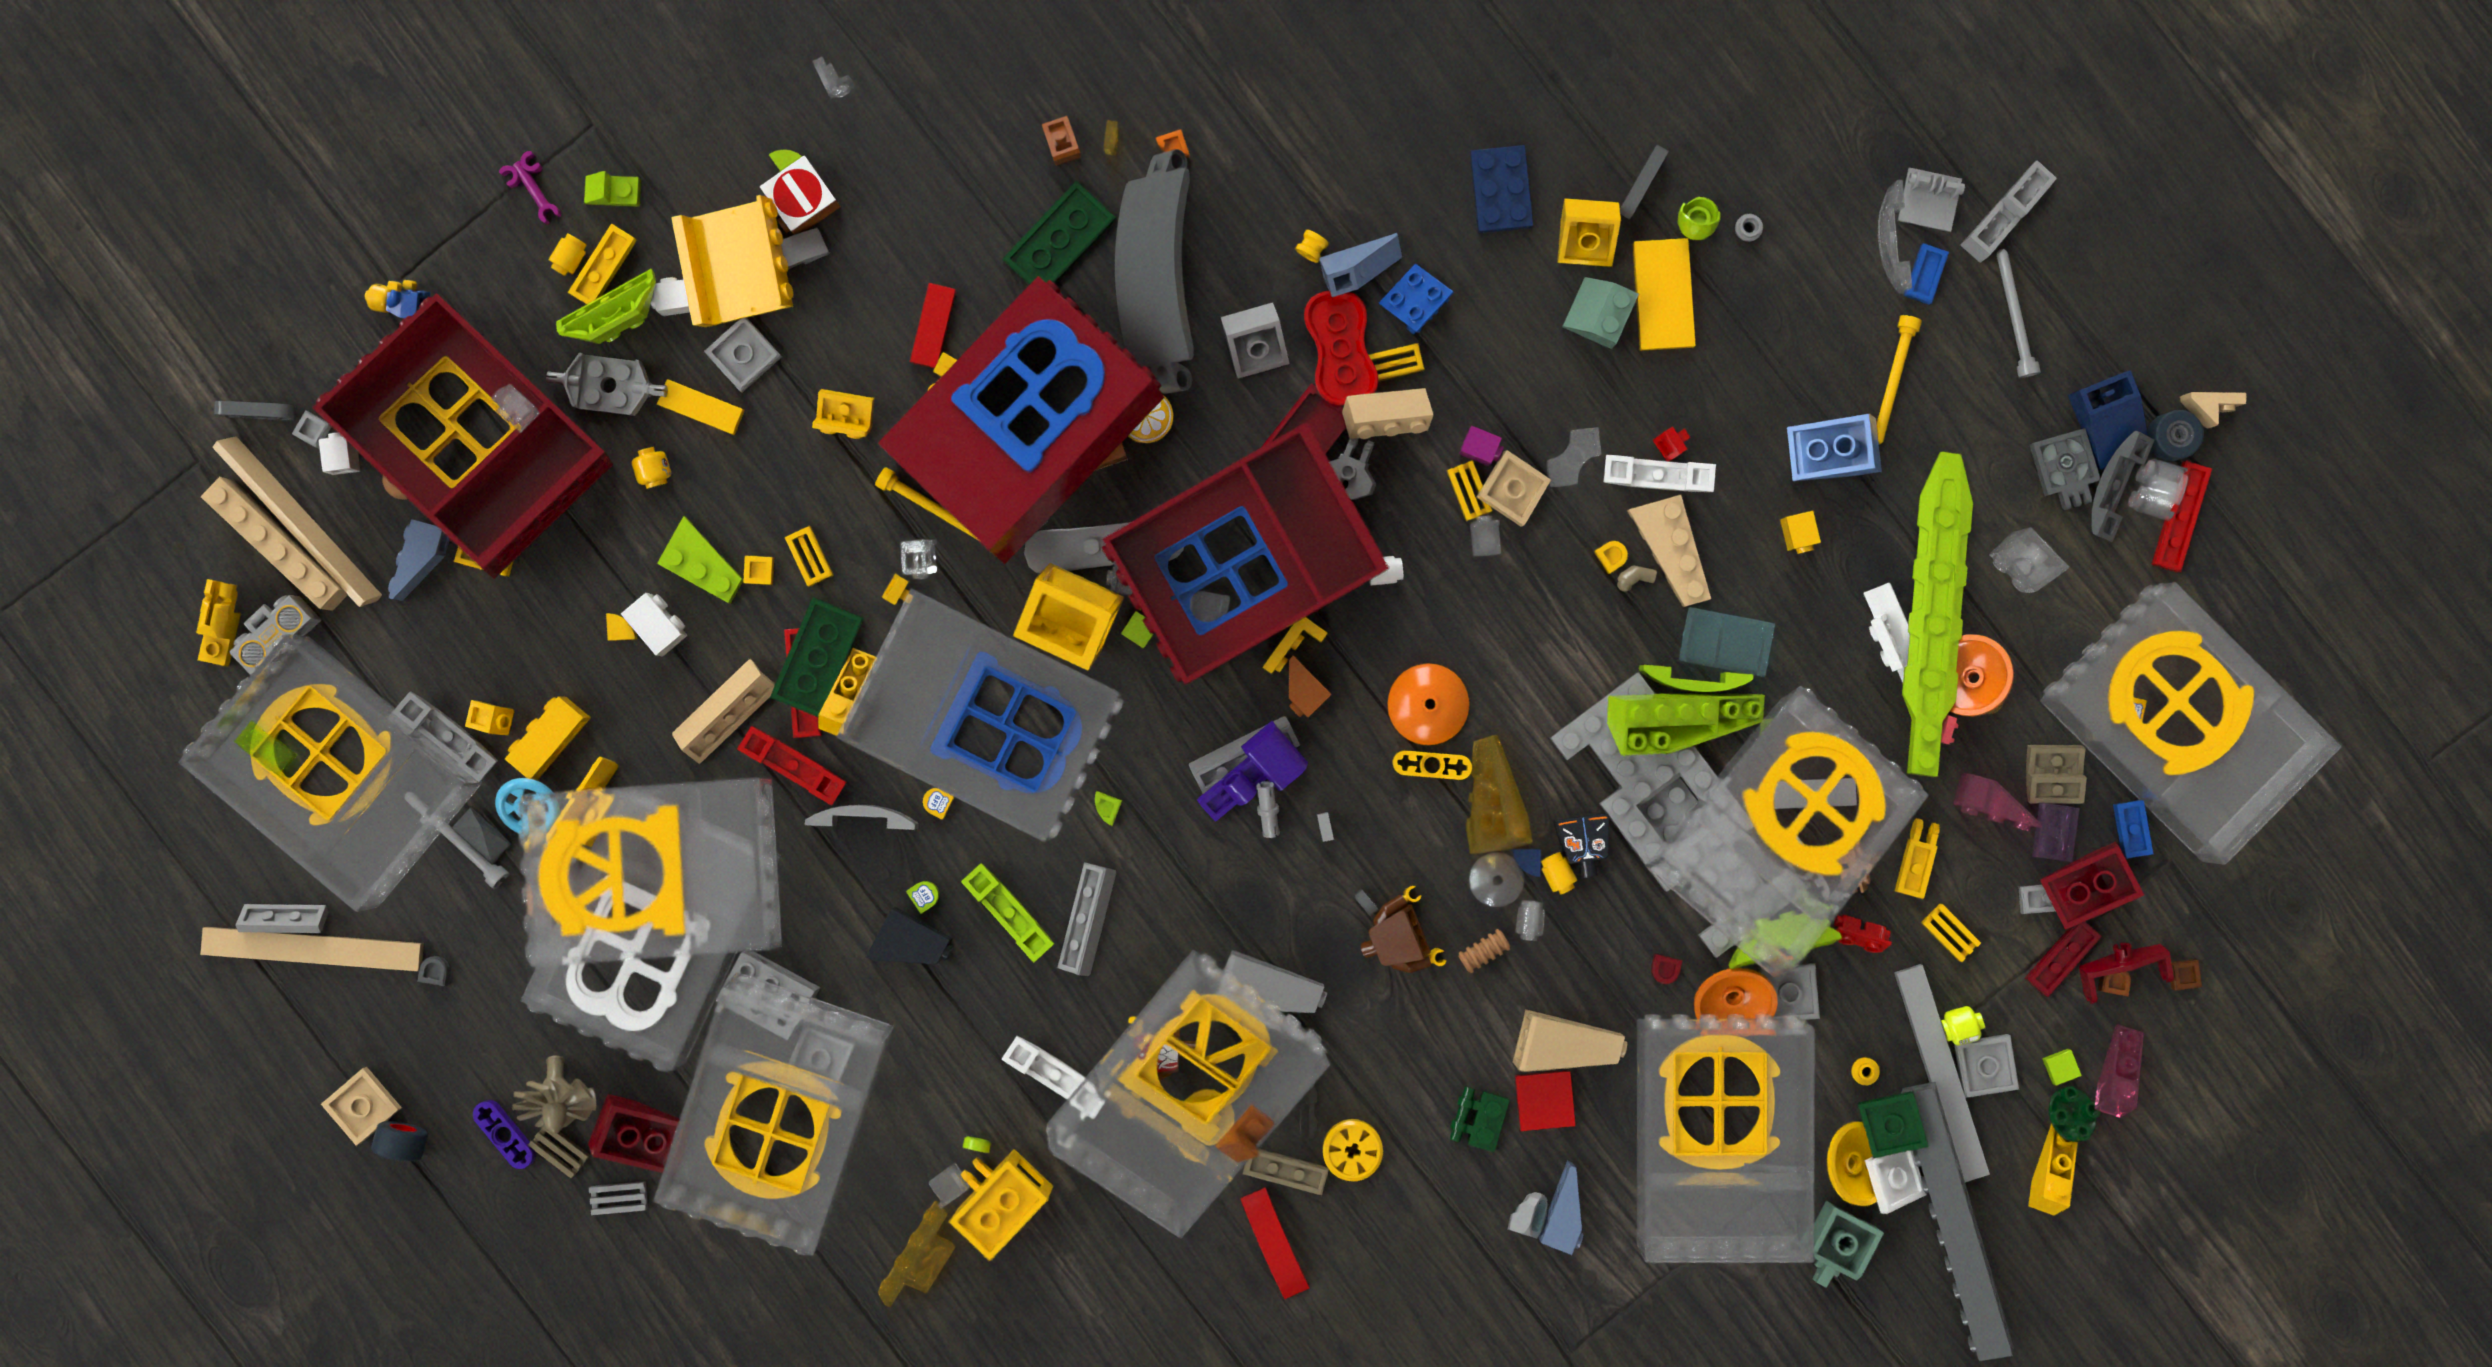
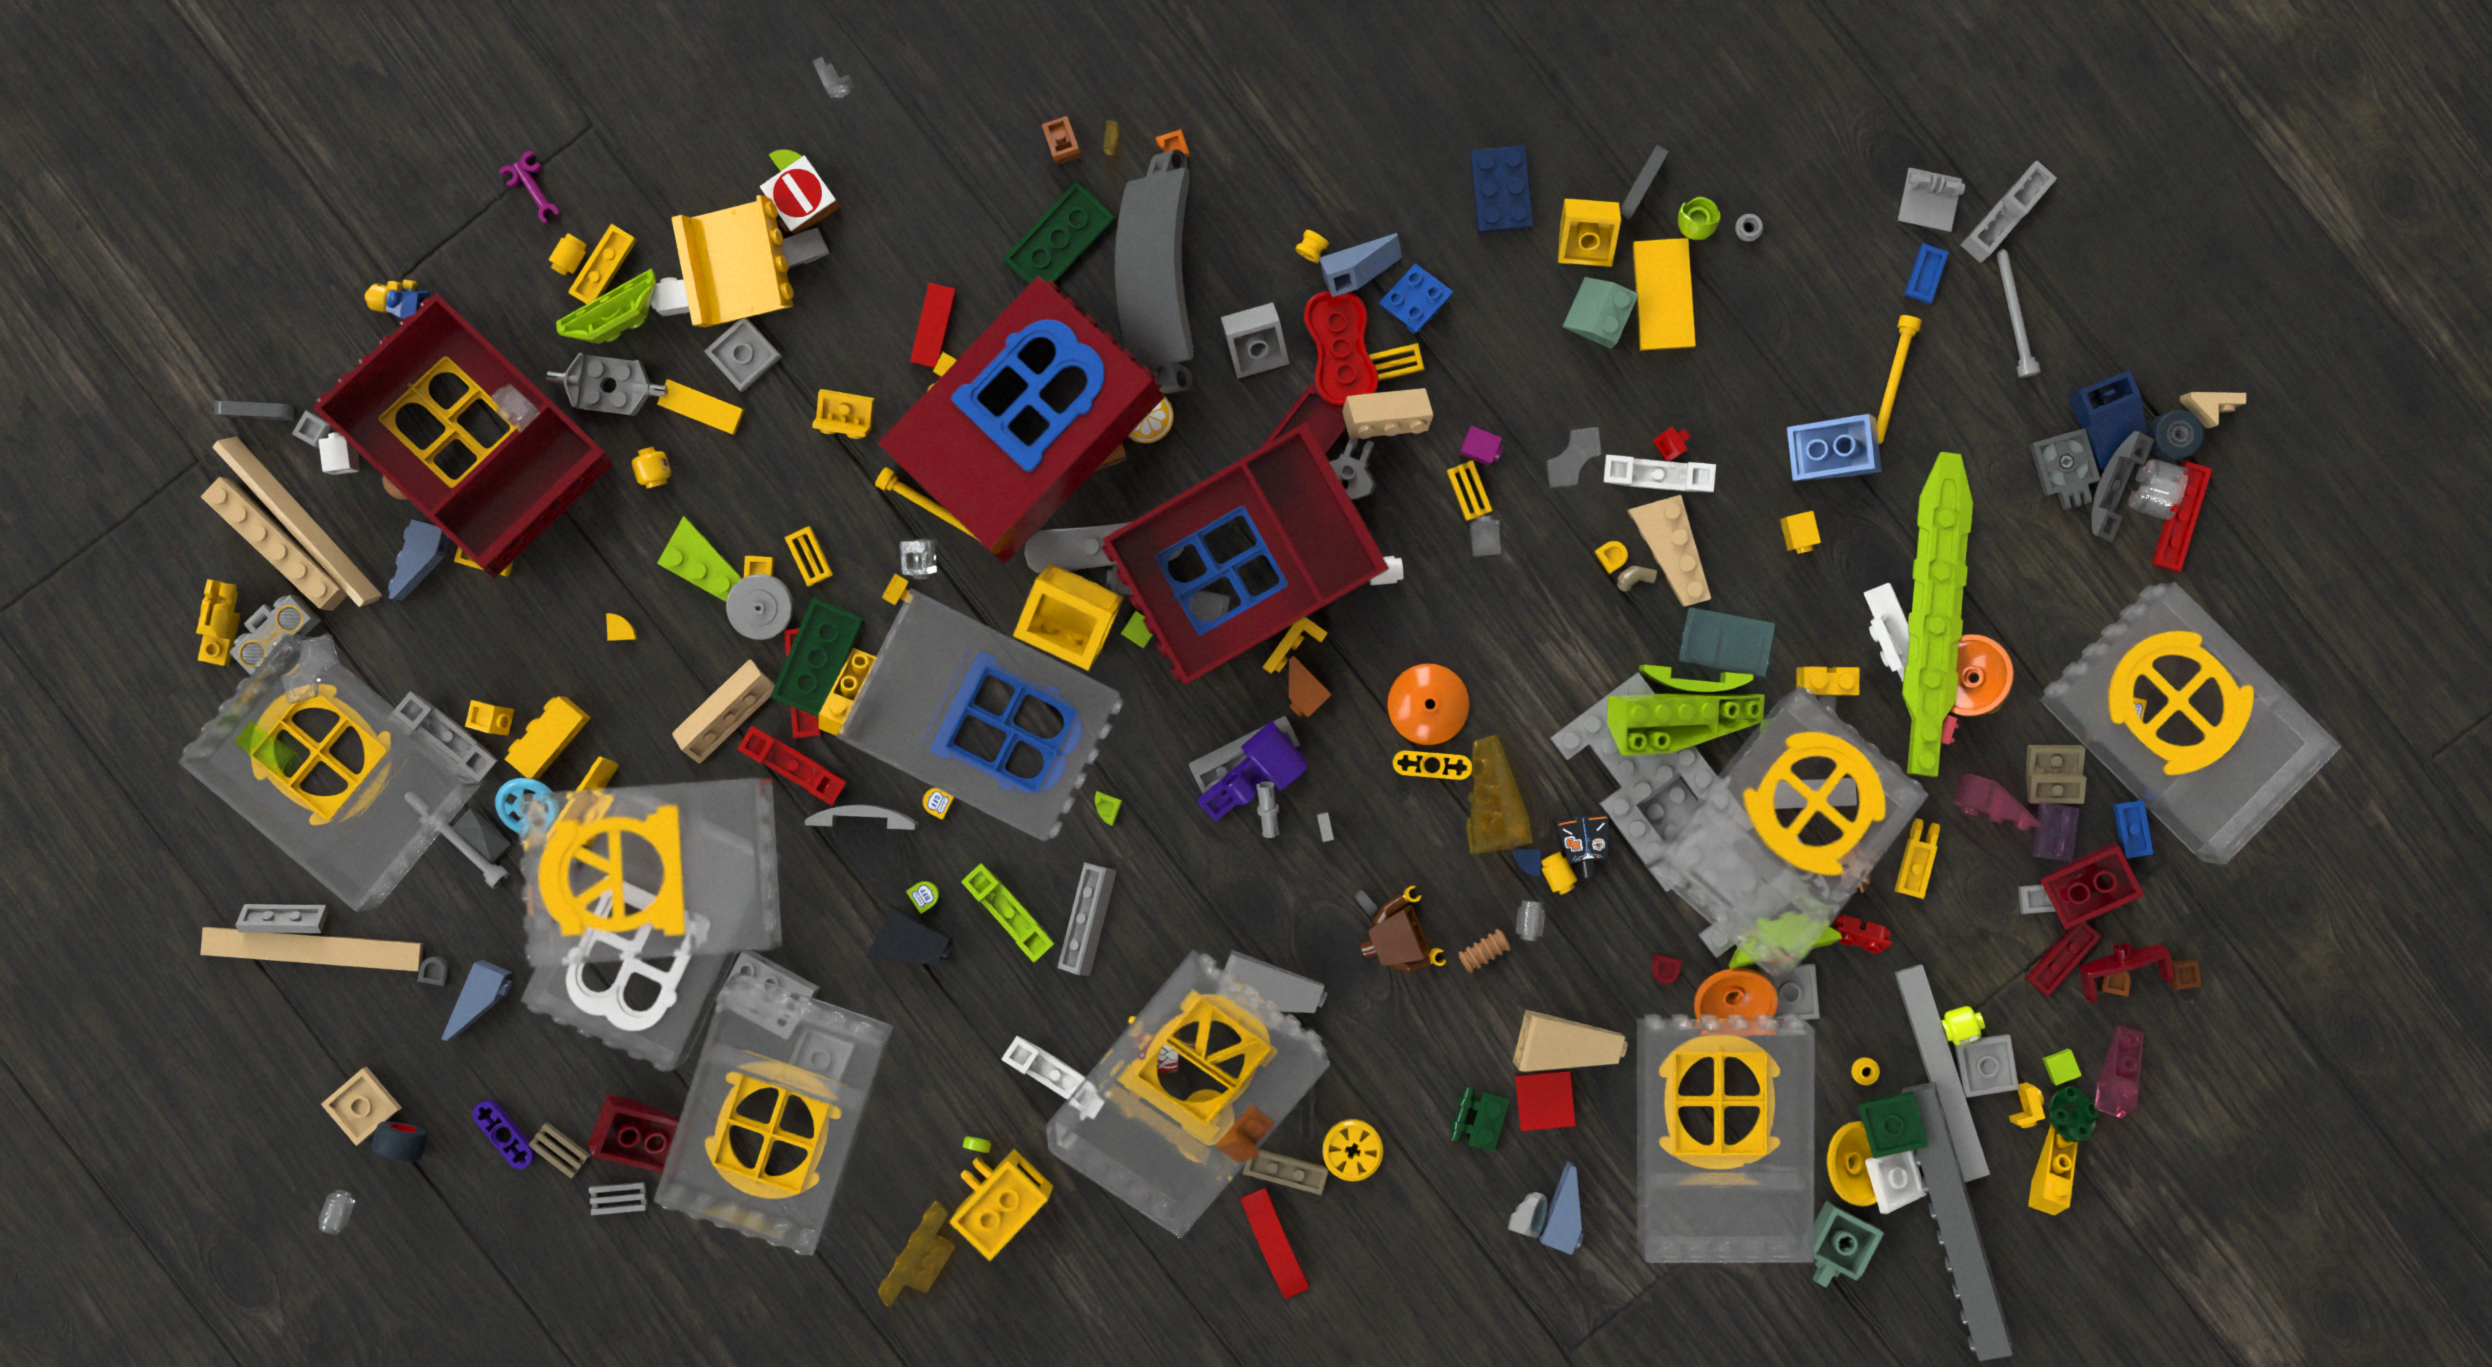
dark tan piece [512,1056,596,1134] -> none
lime slope [584,171,641,207] -> none
white brick [621,593,688,657] -> none
clear panel [929,1163,970,1209] -> none
clear dish [1469,852,1524,907] -> none
tan plate [1477,450,1551,526] -> none
clear slope [1878,180,1912,294] -> none
yellow tile [1921,904,1981,962] -> none
clear slope [1989,527,2069,593] -> none
none -> clear tile [281,634,339,703]
none -> clear brick [318,1190,355,1234]
none -> sand blue slope [441,960,513,1041]
none -> light grey wheel [726,574,794,640]
none -> yellow piece [1796,667,1859,714]
none -> yellow bracket [2009,1082,2045,1128]

